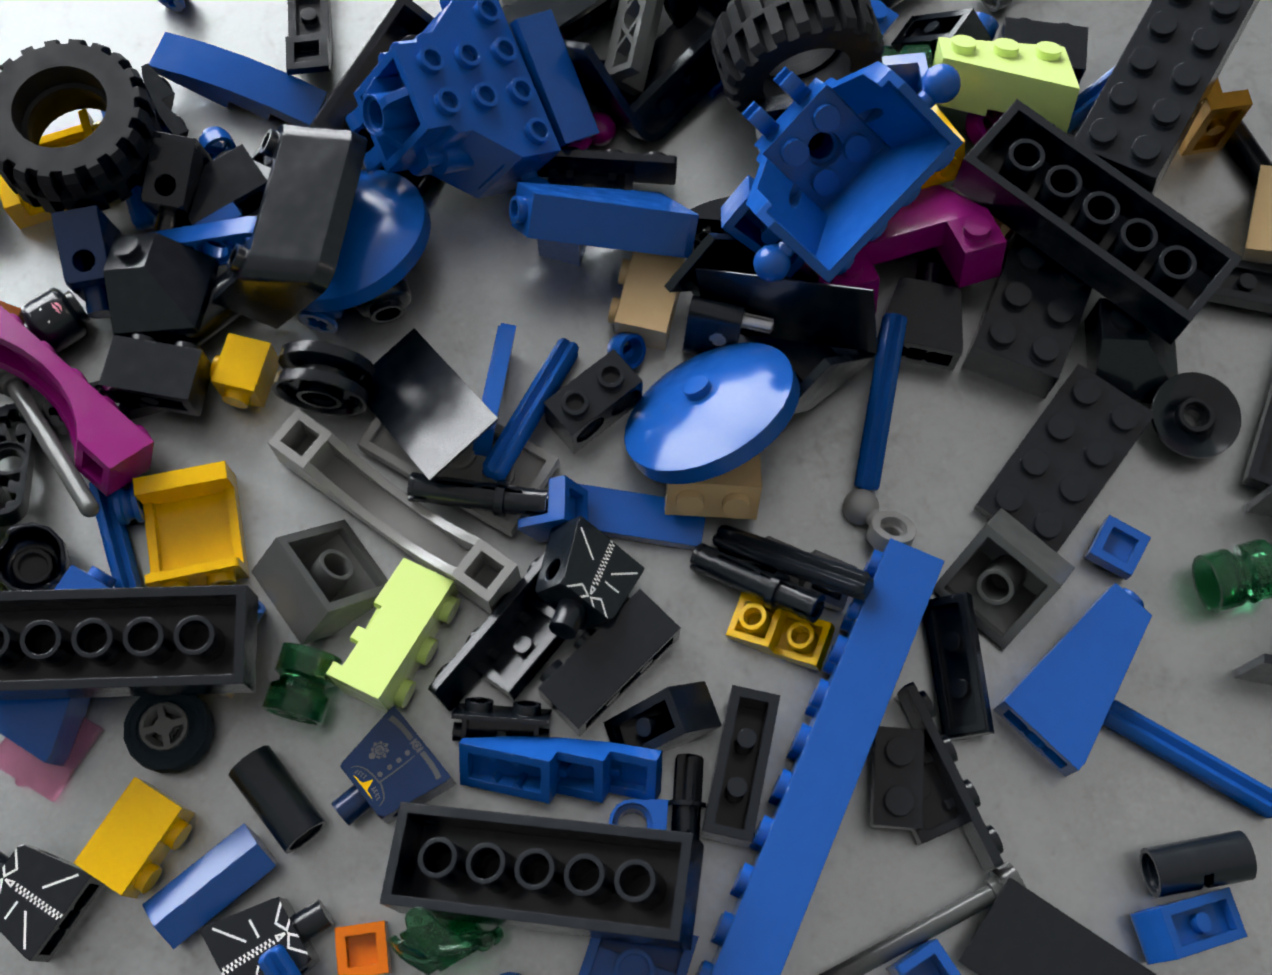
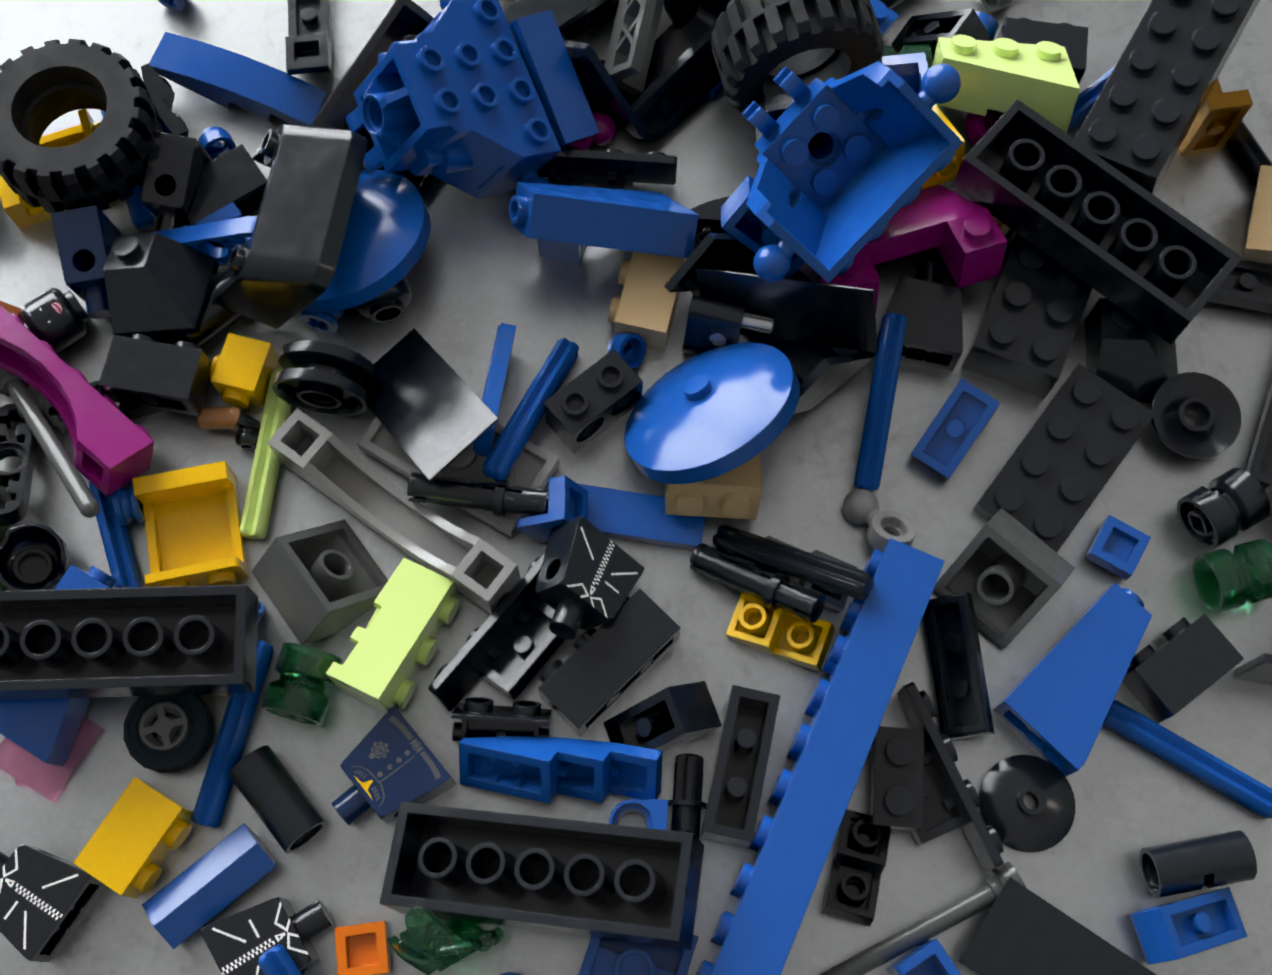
none -> blue axle [192,640,274,828]
none -> arm [197,406,261,450]
none -> yellowish green axle [239,368,292,540]
none -> black slope [822,809,891,927]
none -> blue plate [911,378,1000,479]
none -> black dish [978,755,1075,853]
none -> black brick [1122,614,1244,723]
none -> black wheel [1177,468,1271,550]

